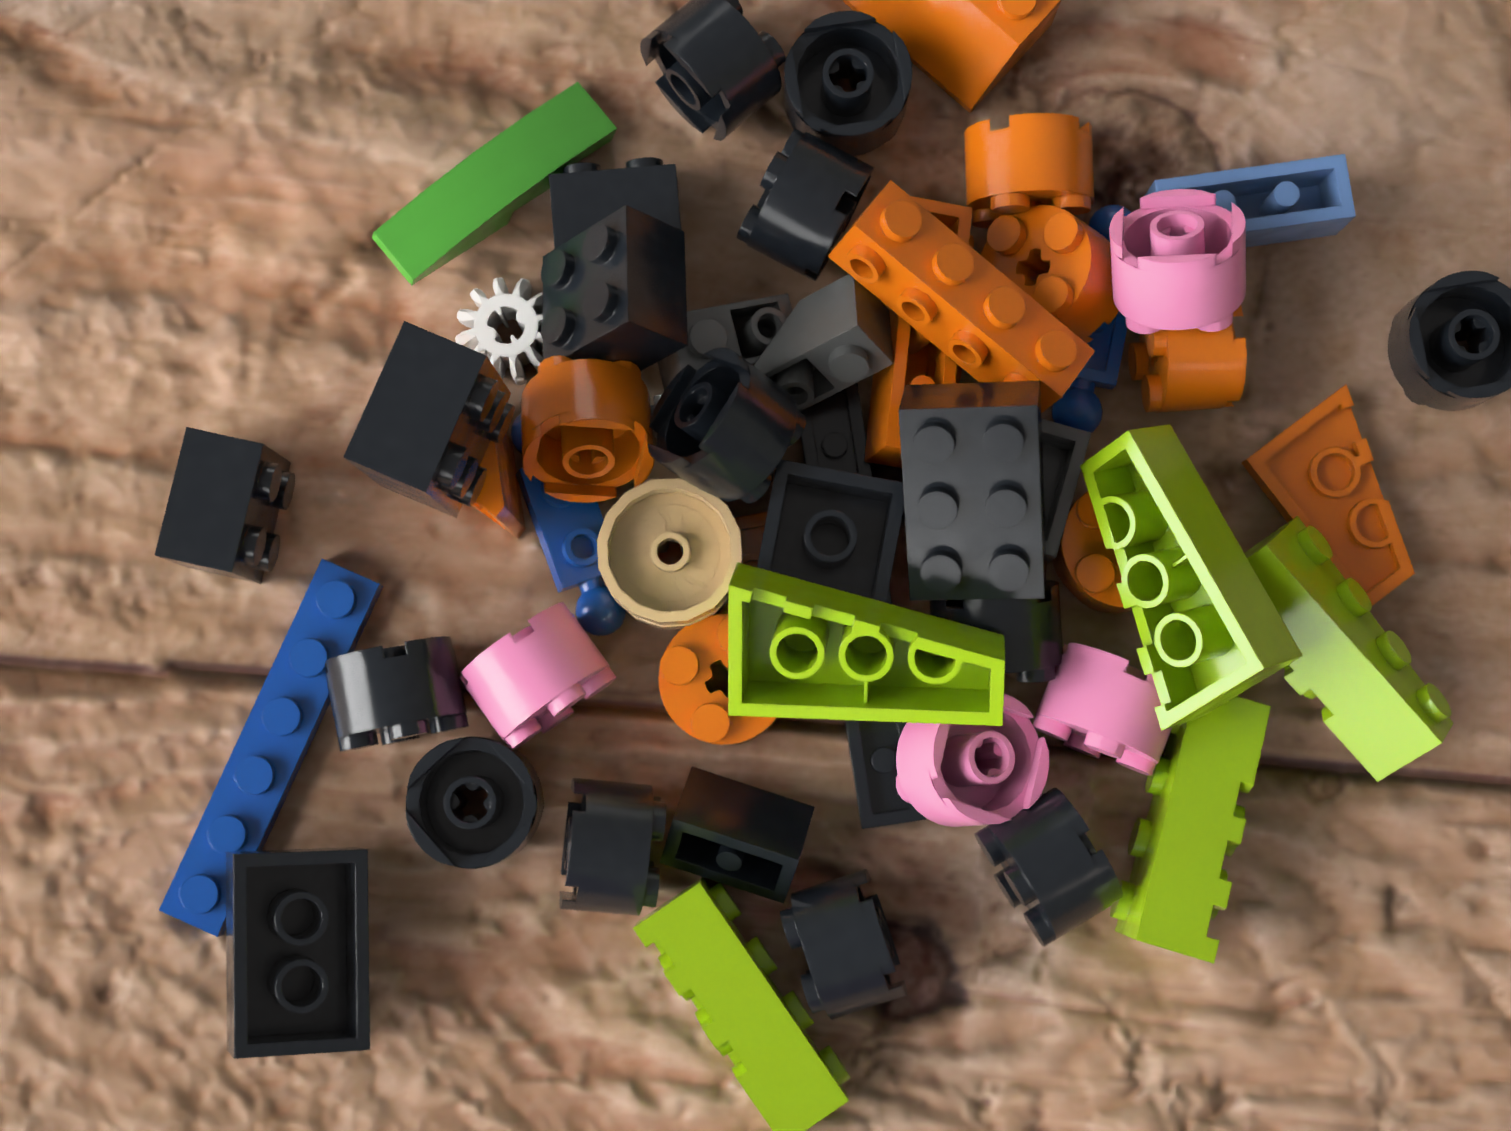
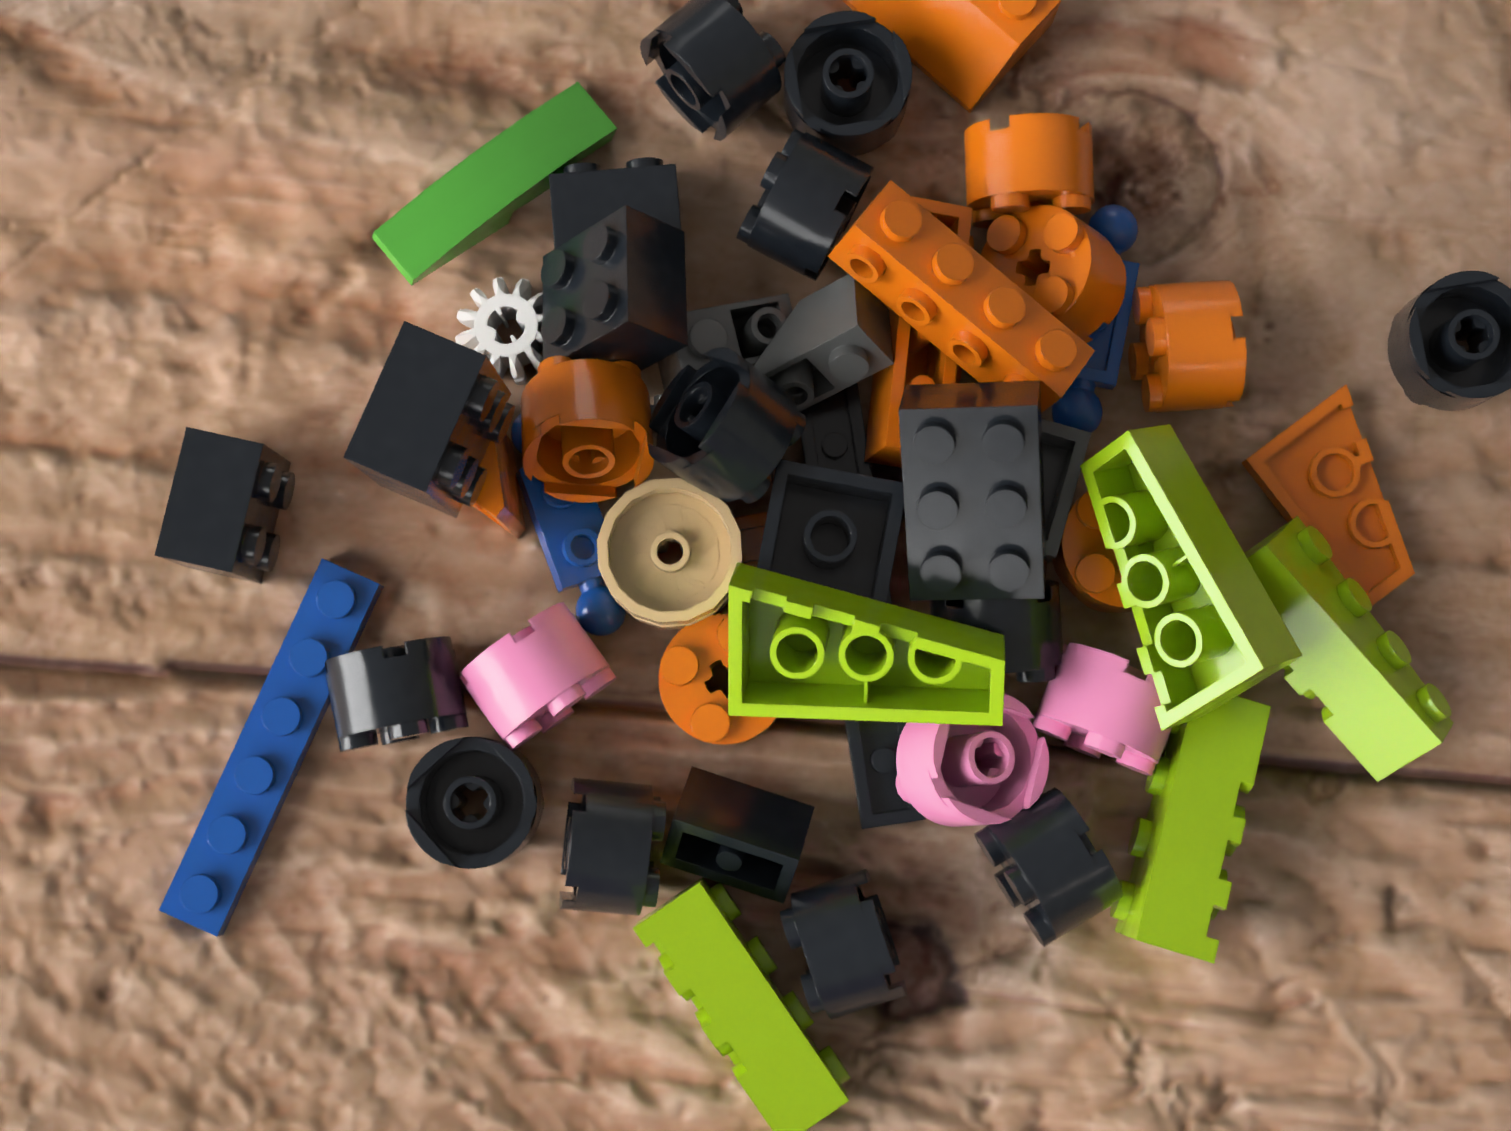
black brick [226,847,370,1059] -> none
bright pink brick [1109,189,1246,334] -> none
medium blue brick [1144,154,1356,247] -> none

